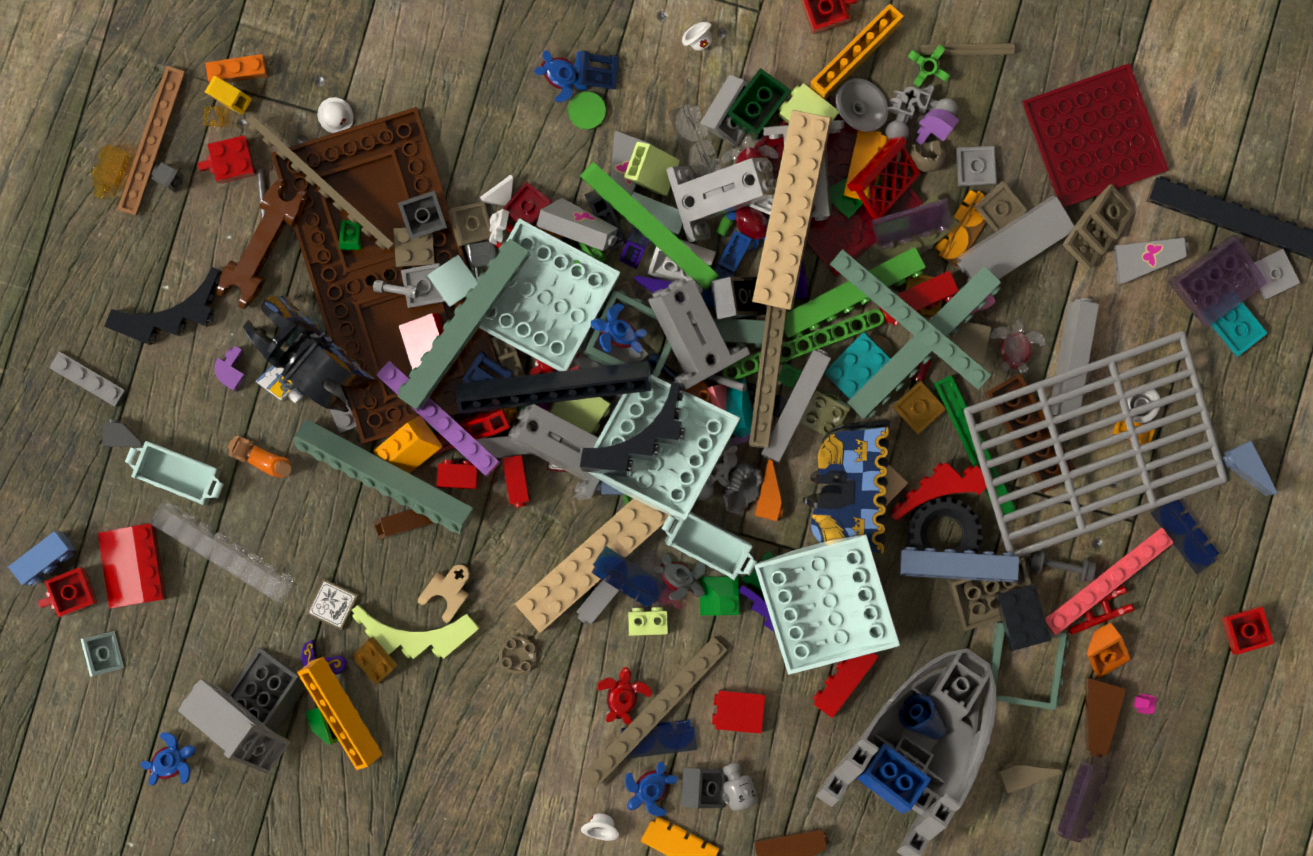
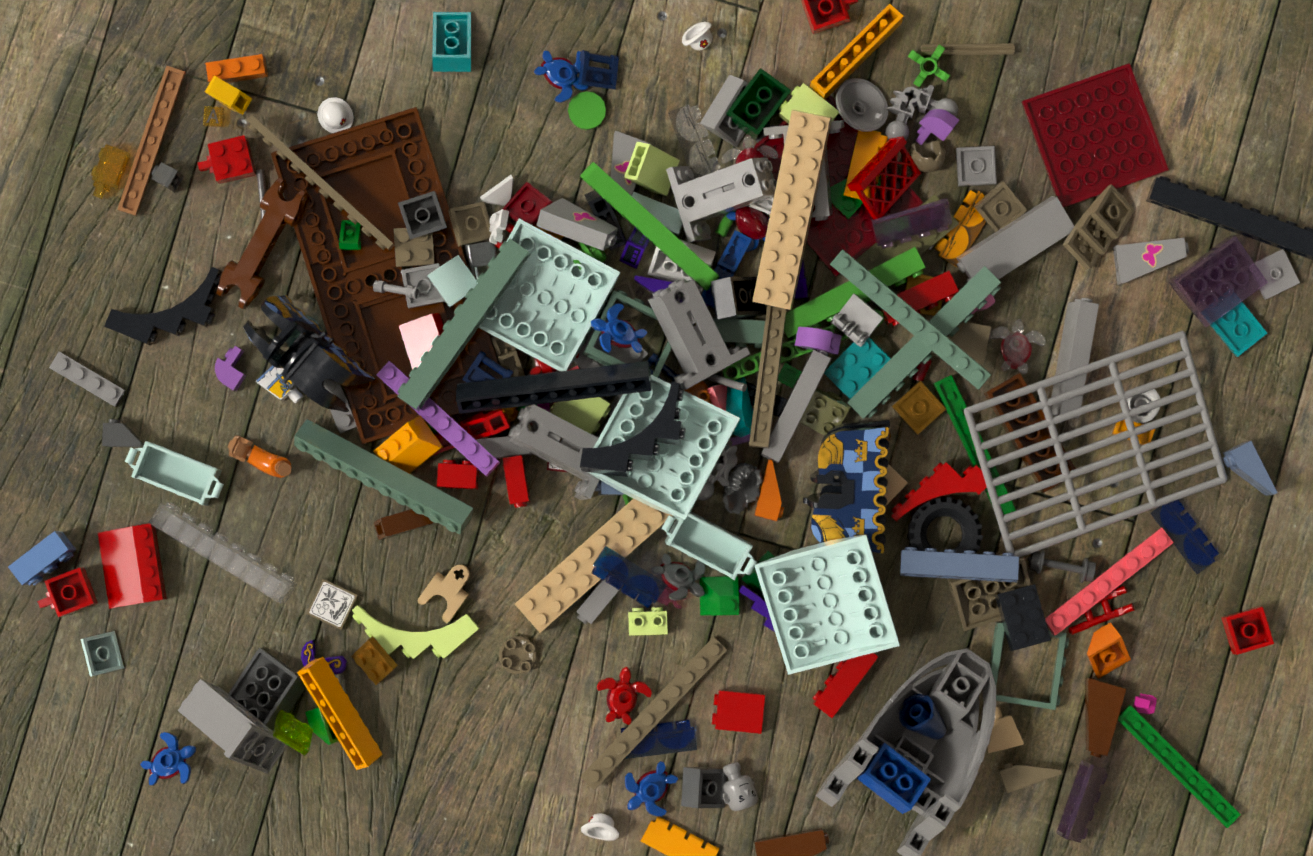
none -> clear neon green plate [273,710,313,756]
none -> teal slope [432,12,471,72]
none -> medium lavender brick [795,327,842,355]
none -> light grey hinge [832,293,883,347]
none -> tan torso [986,706,1024,754]
none -> green plate [1118,705,1241,828]

